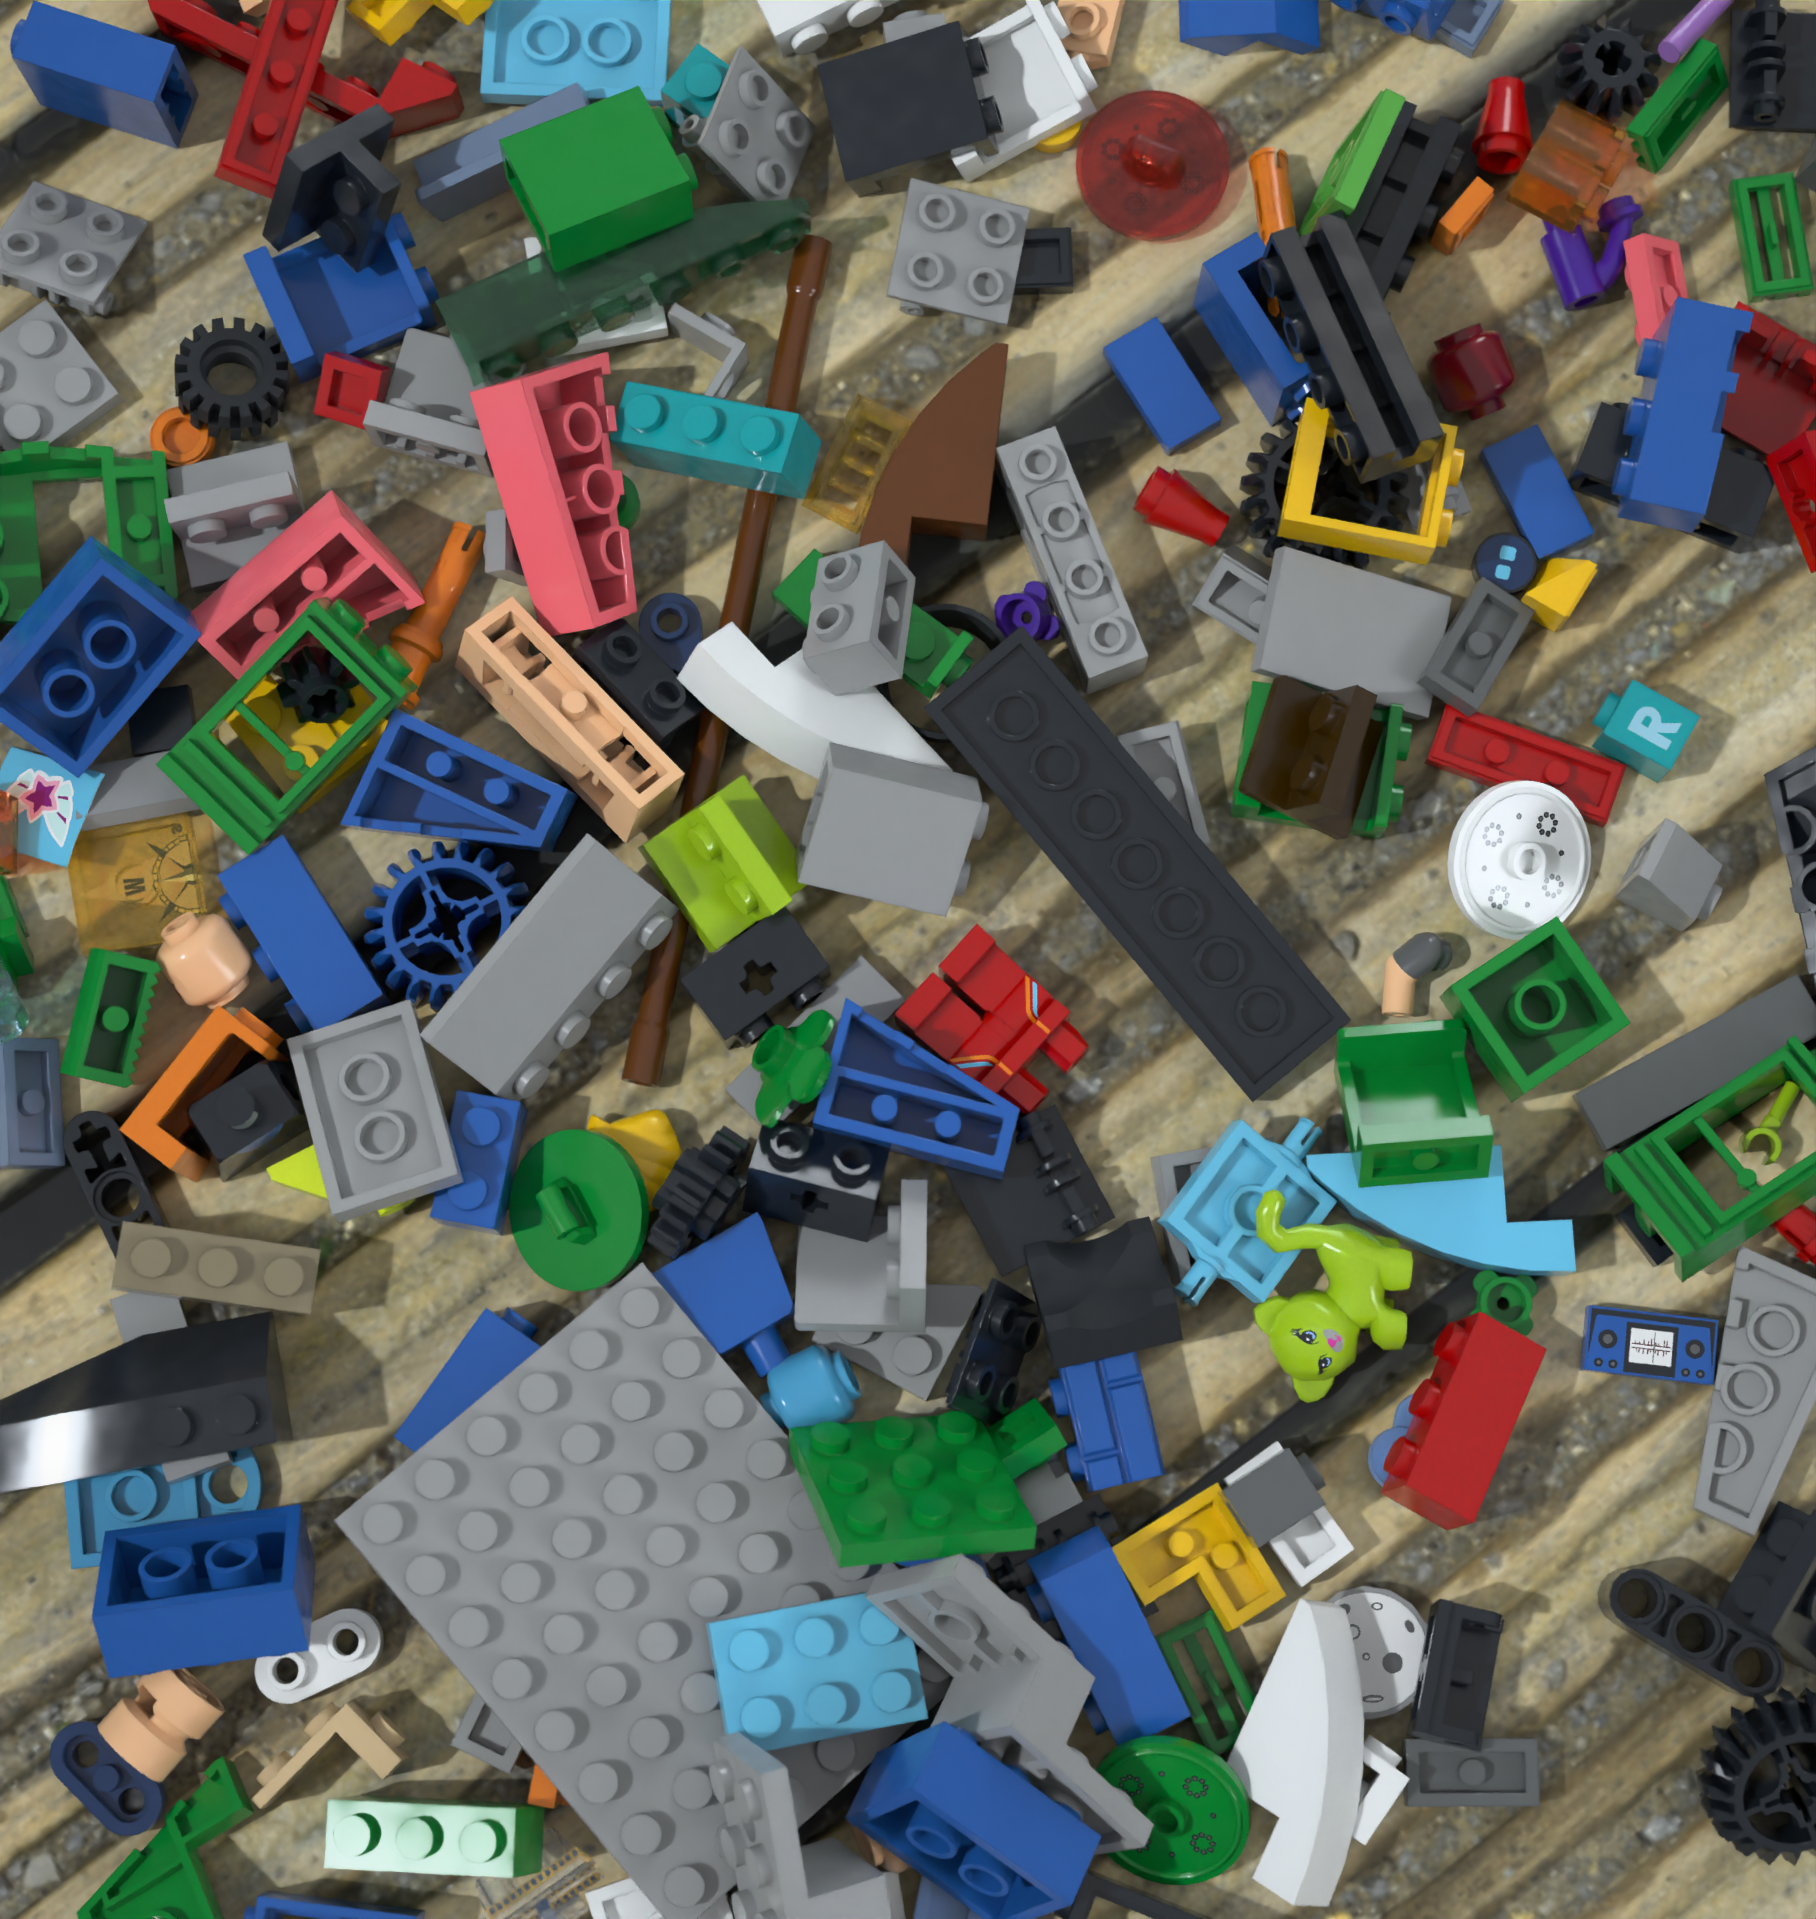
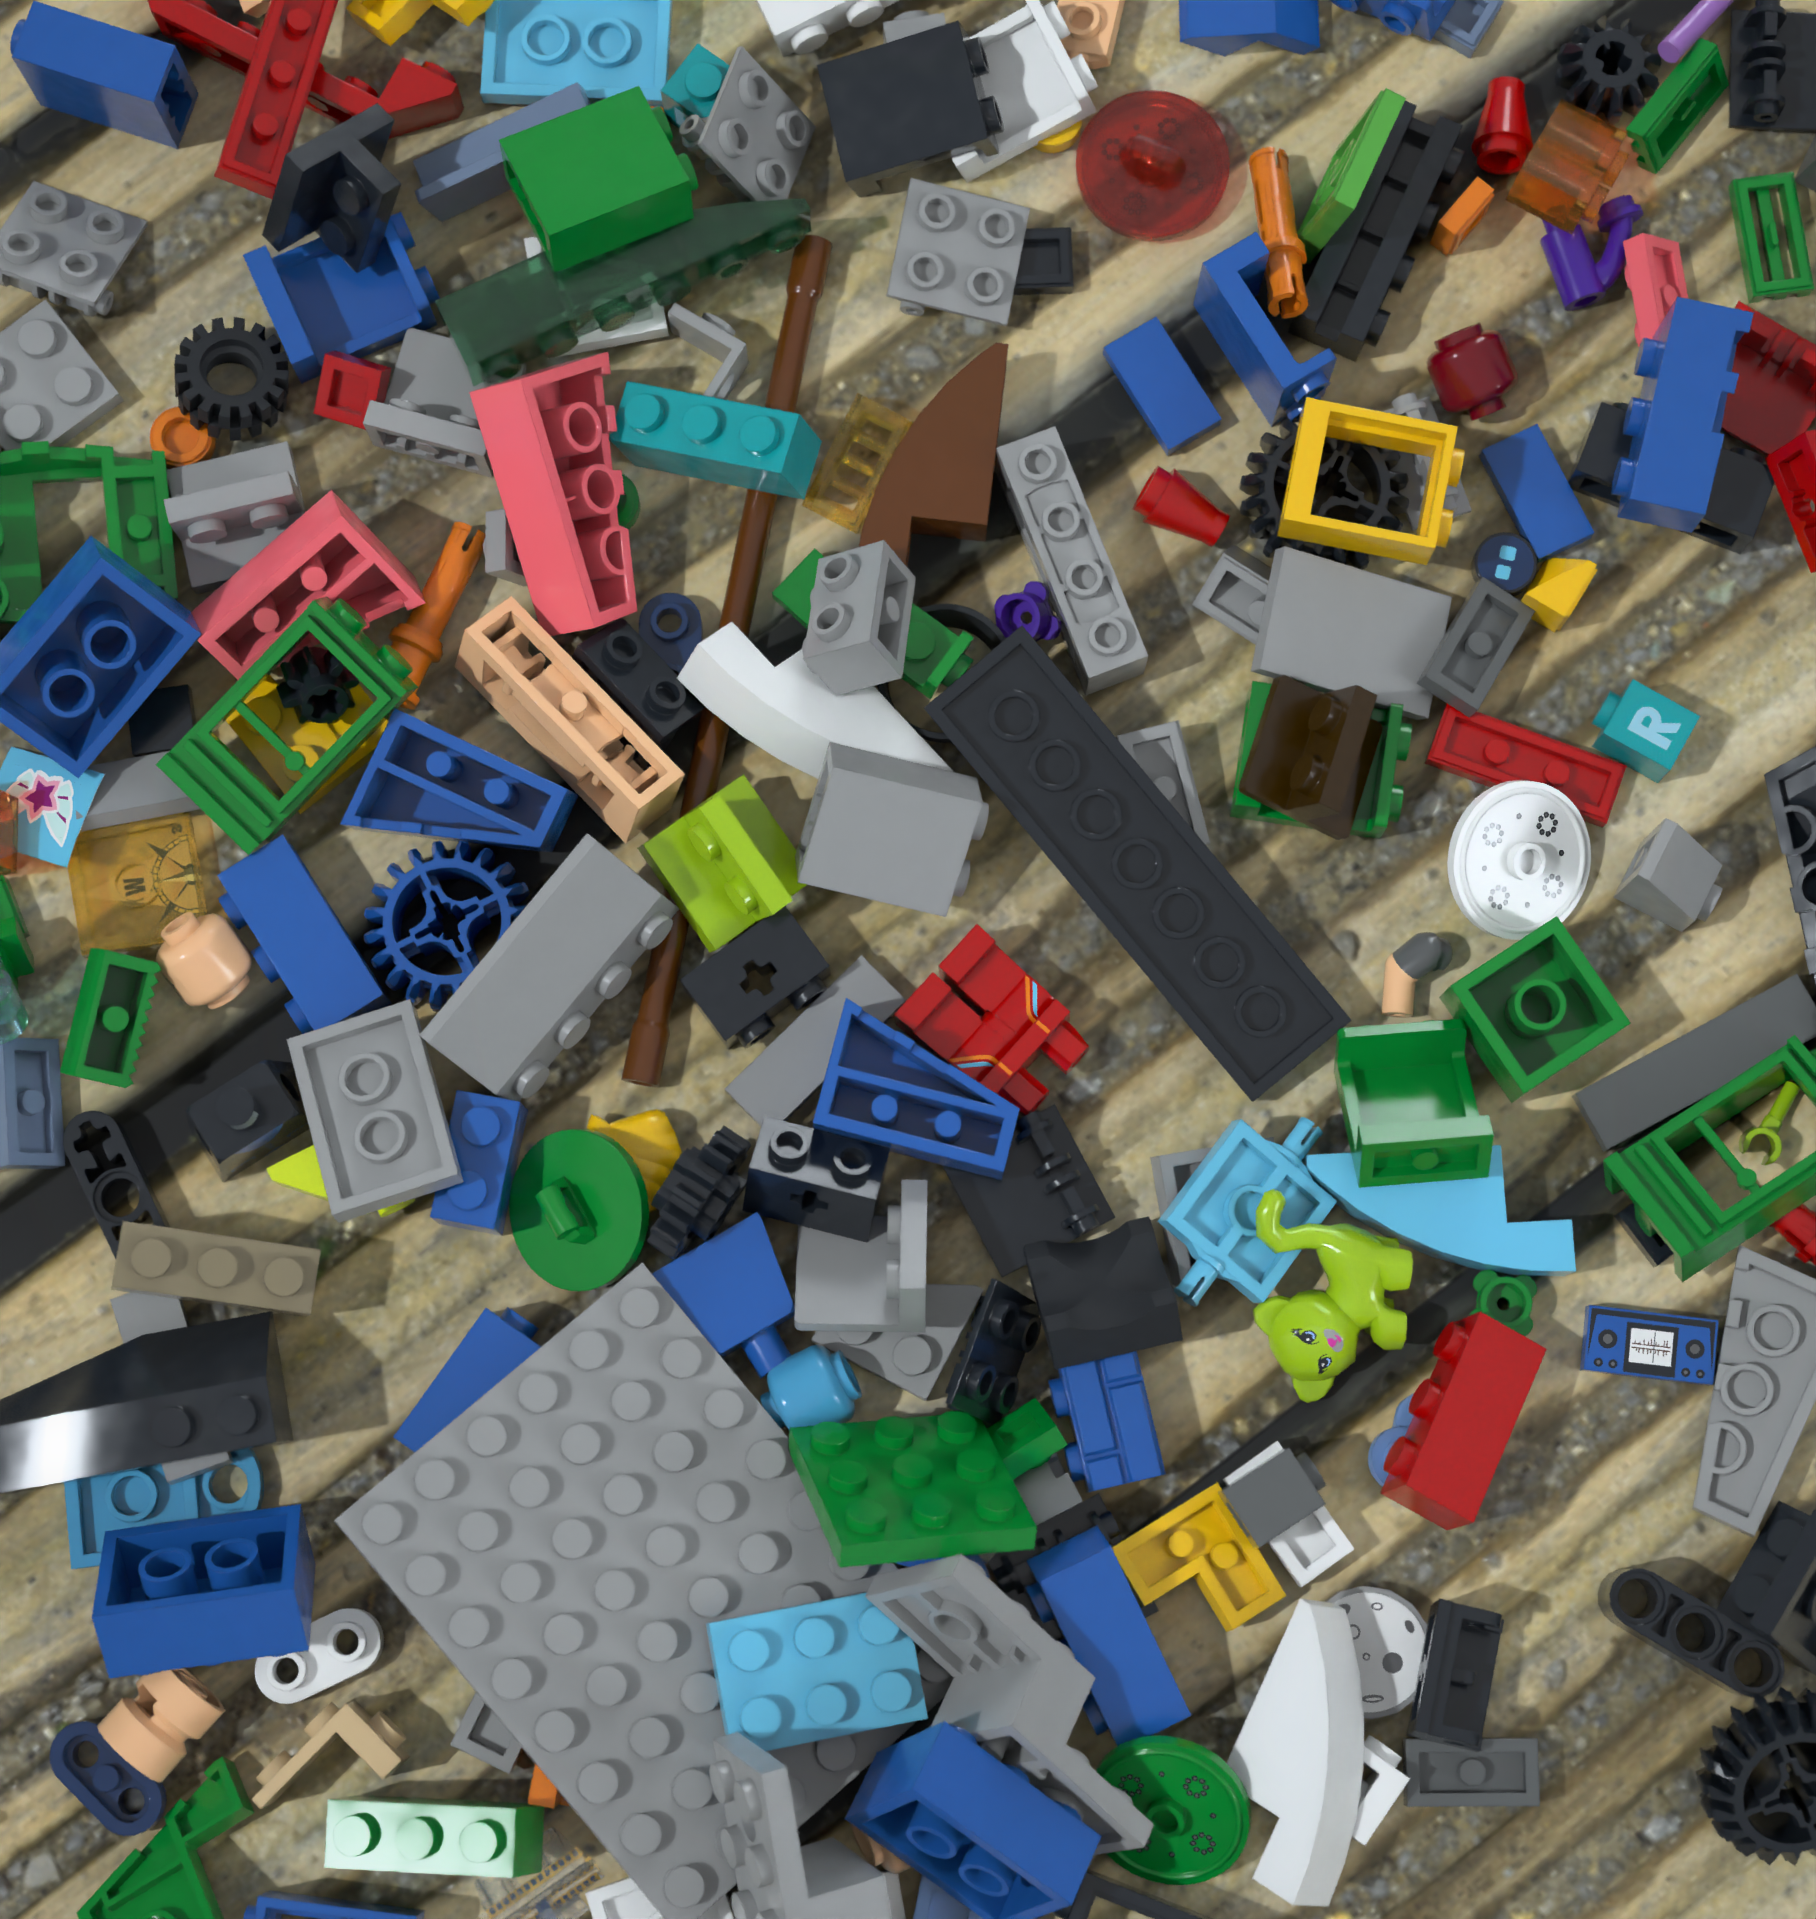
orange panel [119,1005,290,1182] -> none
green plate [752,1009,835,1128] -> none
green tile [1154,1609,1255,1755] -> none
black brick [1258,210,1444,484] -> none

